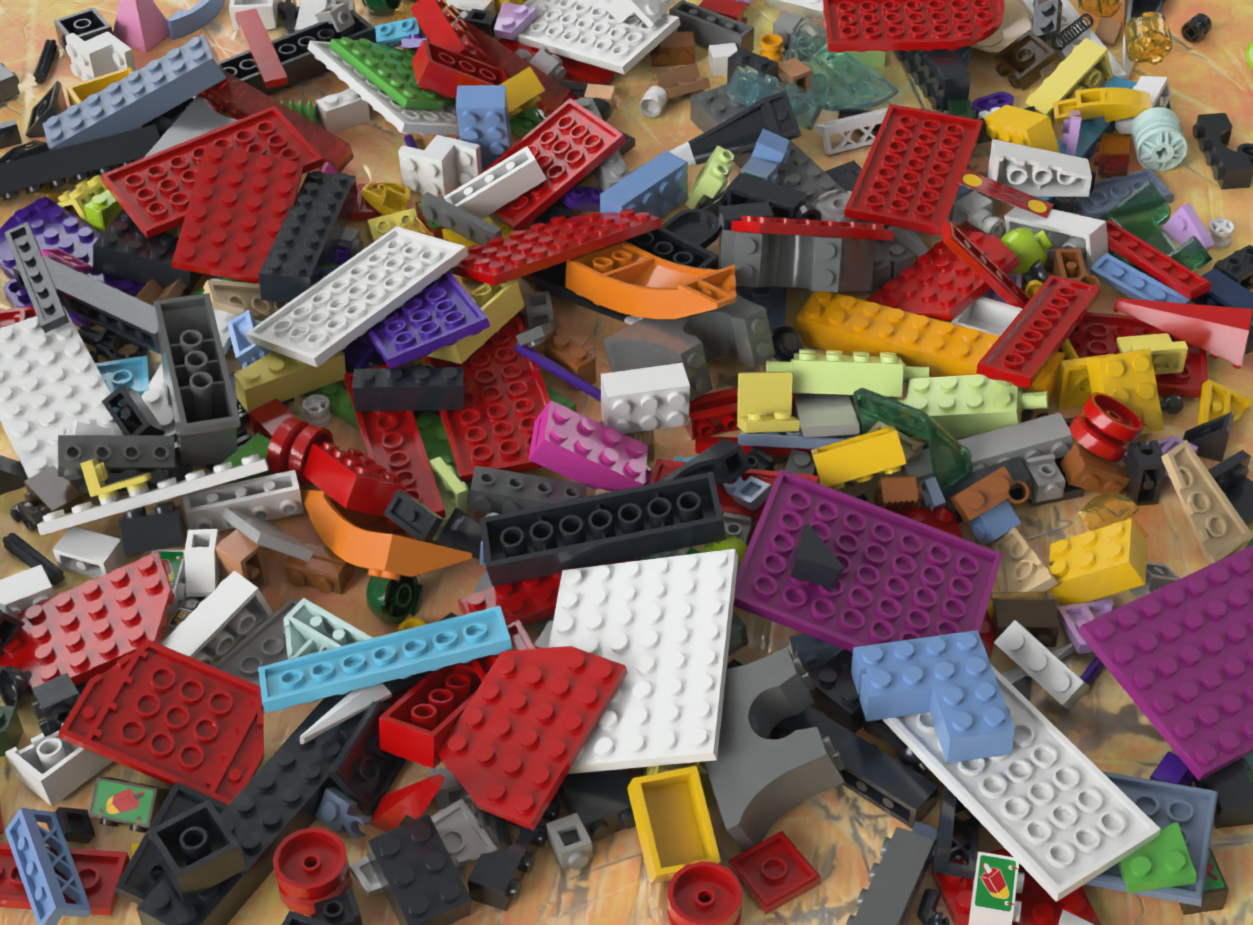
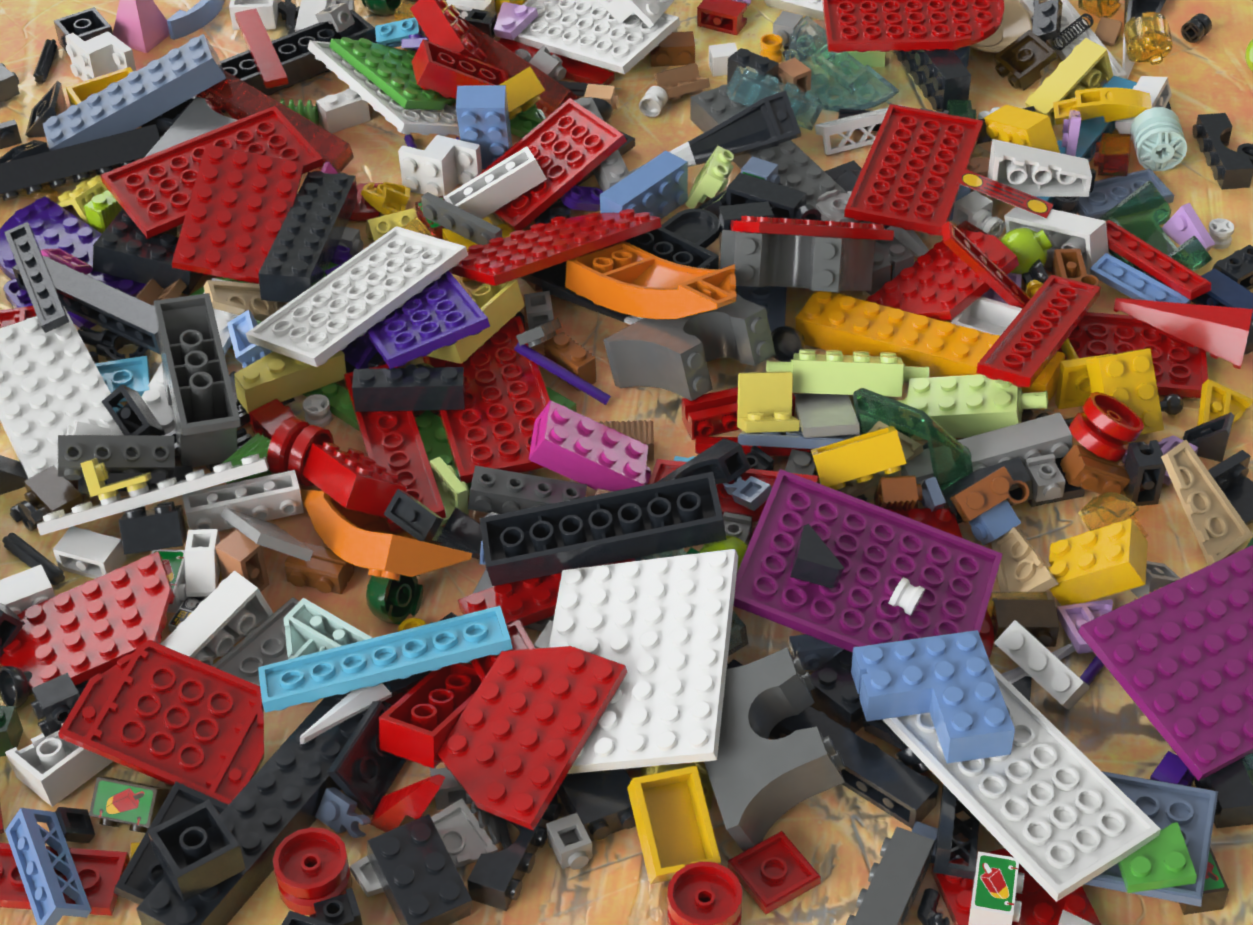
white piece [601,363,690,434] -> none
dark grey brick [669,0,754,52] -> none
medium blue brick [751,129,790,167] -> none
dark purple plate [971,92,1014,119] -> none
light yellow bracket [1116,333,1188,375] -> none
none -> white wheel [889,577,925,616]

